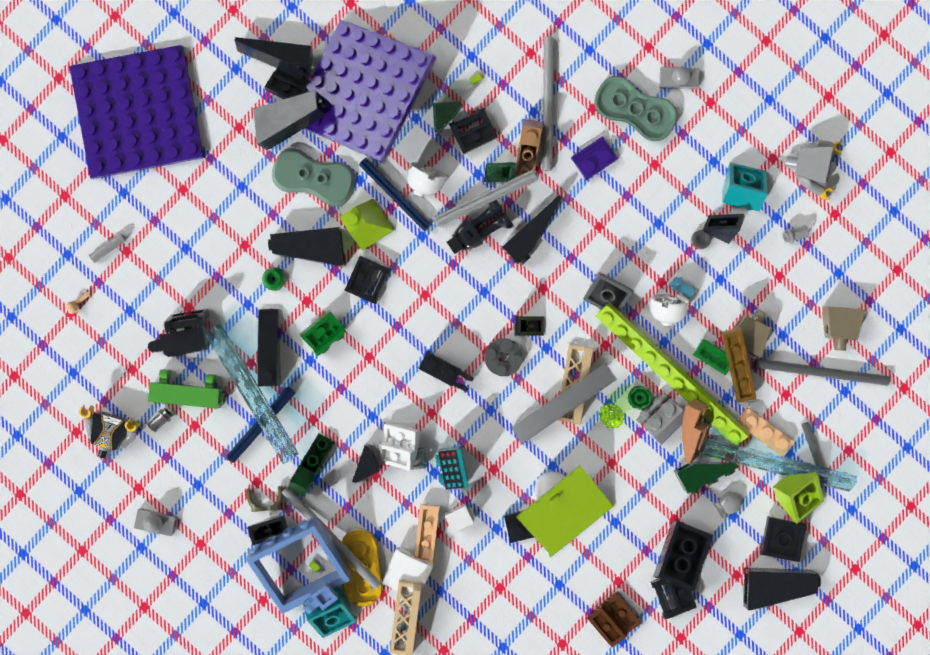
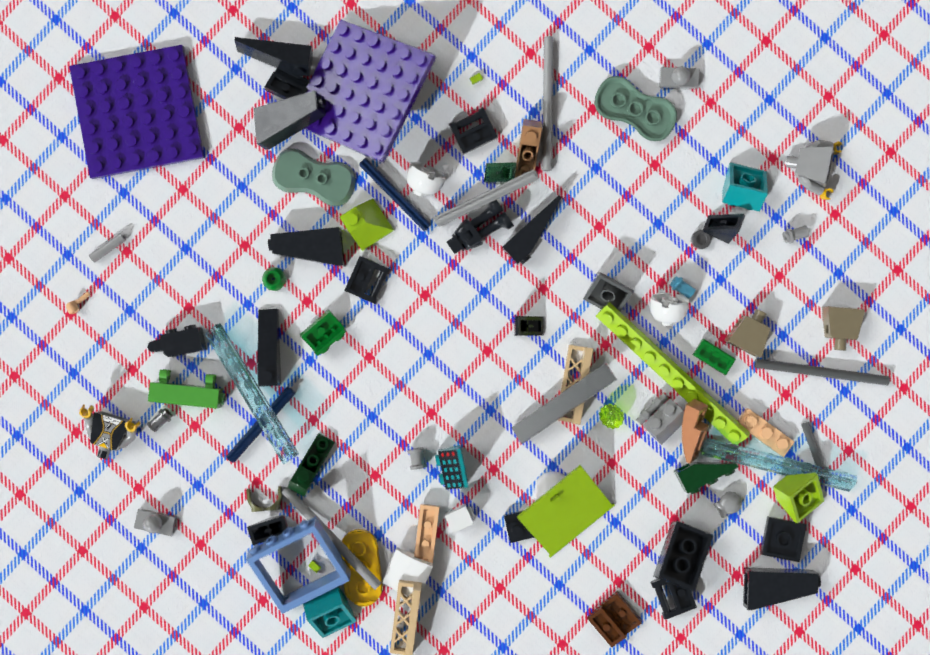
black plate [164,308,210,333] -> none
medium blue plate [303,582,338,614] -> none
black slope [352,443,381,483] -> none
white slope [379,422,420,471] -> none
black hinge [418,351,474,392] -> none
clear green slope [433,101,463,136] -> none
dark grey plate [485,339,523,376] -> none
dark purple plate [571,136,618,181] -> none
green plate [628,386,652,410] -> none
pearl gold plate [721,327,757,403] -> none

